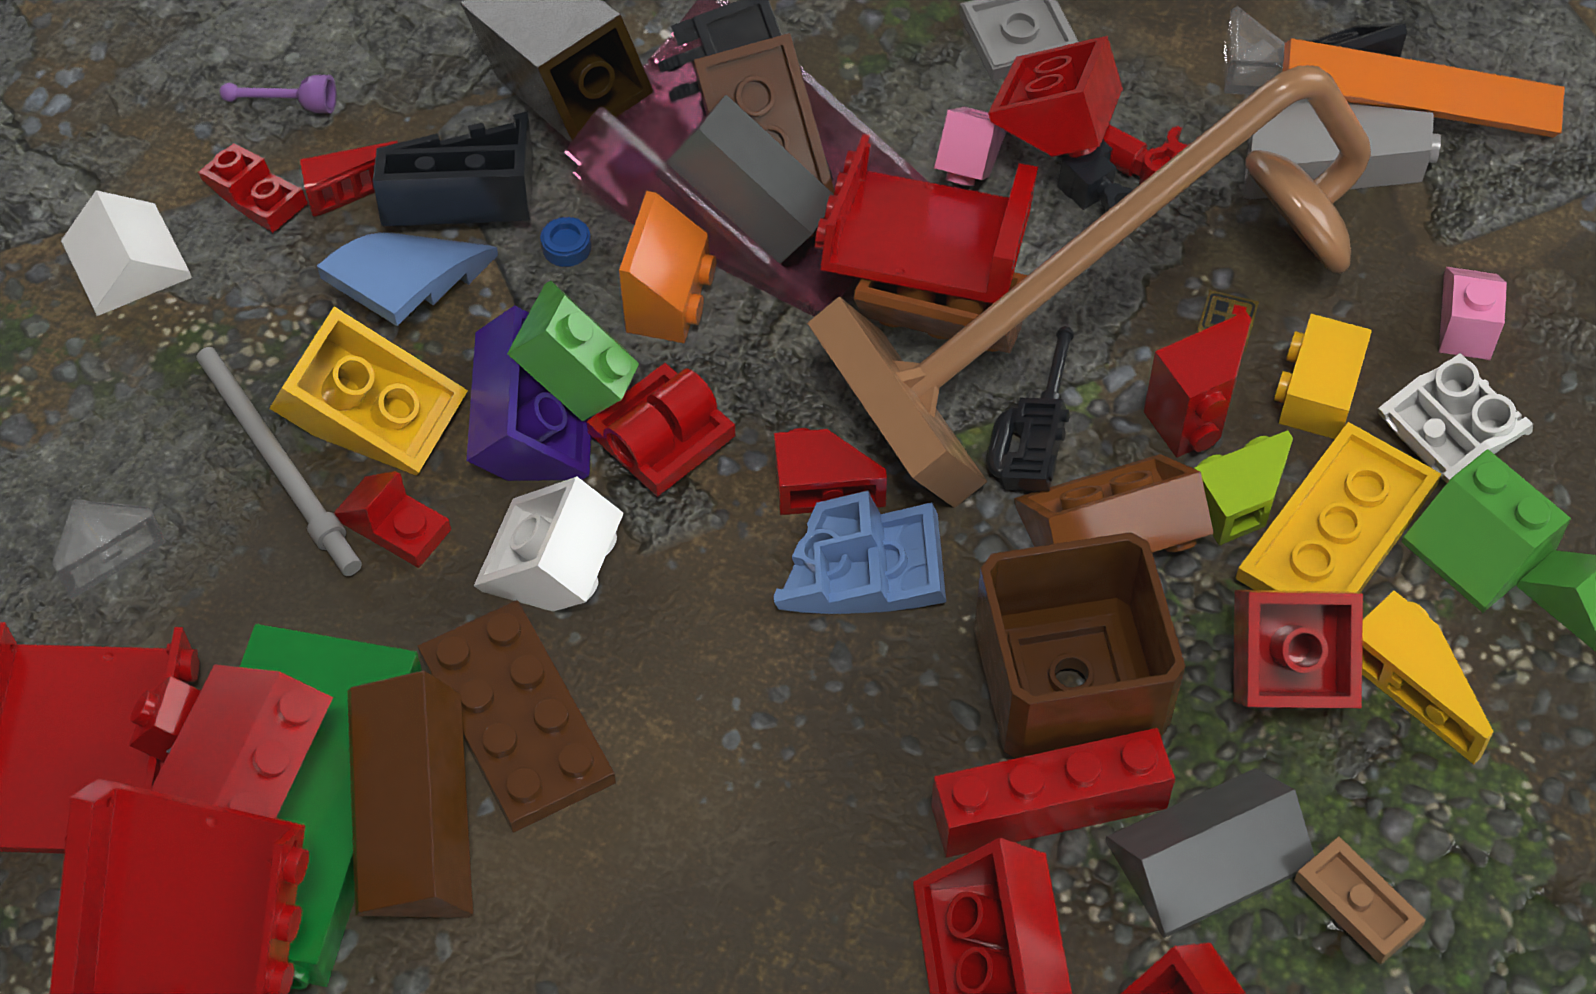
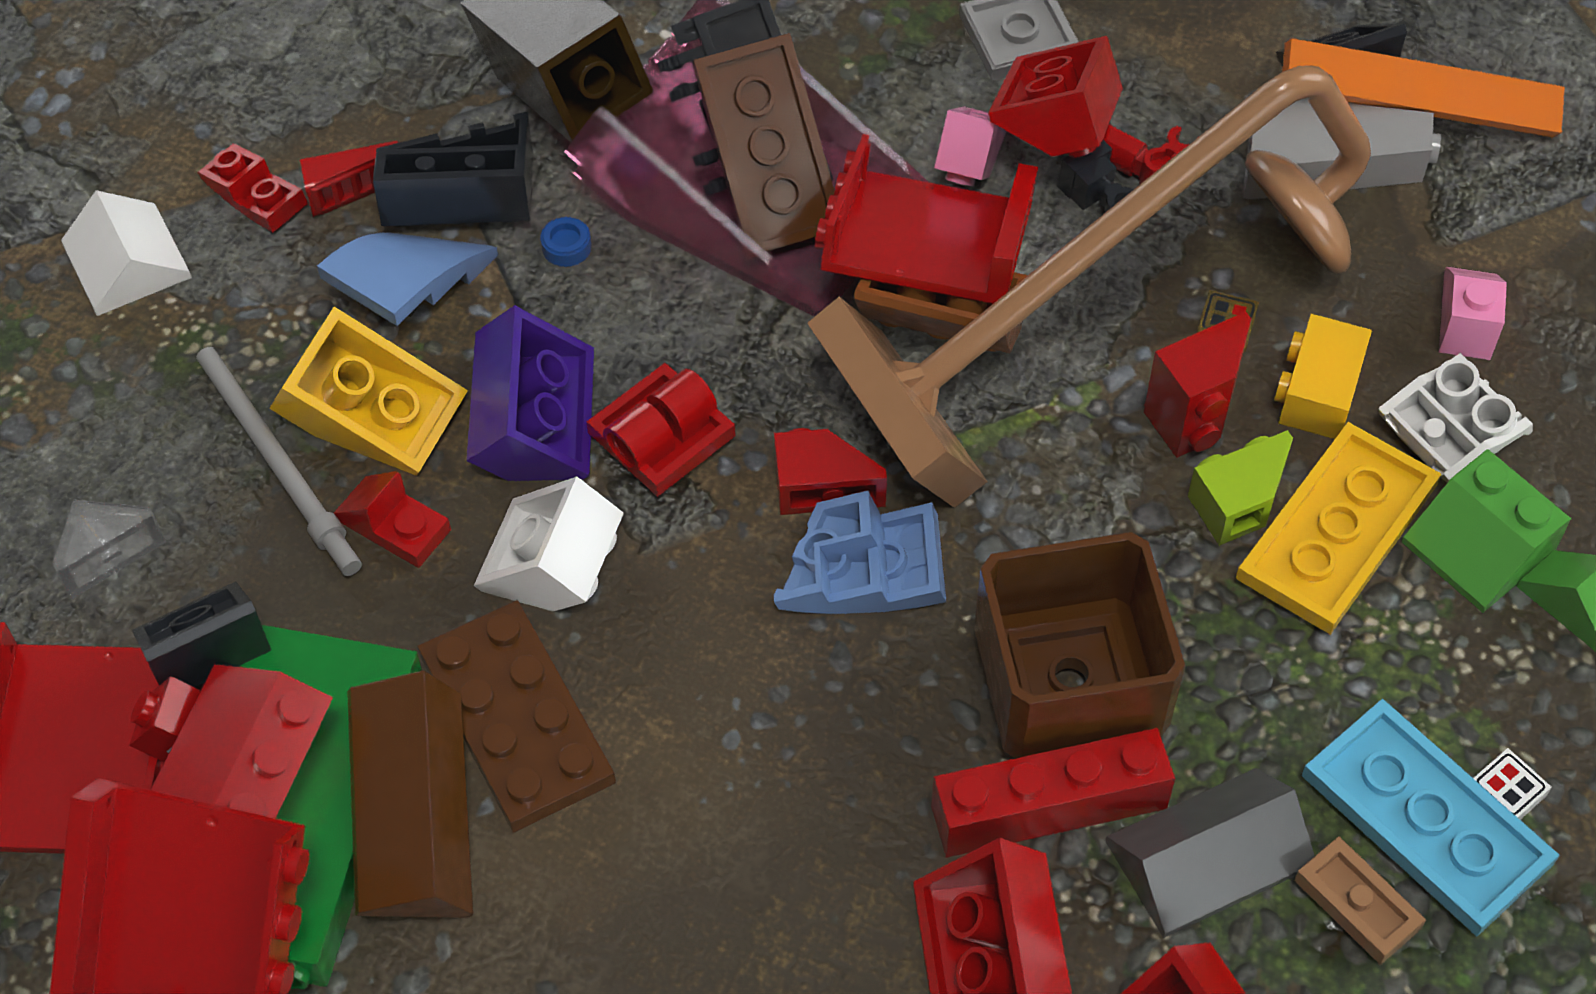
medium lavender hinge [220,75,336,114] -> none
bright green slope [507,280,639,421] -> none
orange slope [619,191,716,343] -> none
dark grey slope [658,95,834,273] -> none
black piece [986,326,1074,491] -> none
dark orange slope [1014,454,1214,552] -> none
clear slope [1224,6,1285,95] -> none
red brick [1233,590,1363,708] -> none
yellow slope [1362,590,1494,765] -> none
none -> black slope [132,582,272,687]
none -> medium azure plate [1302,698,1559,936]
none -> white tile [1473,748,1552,820]

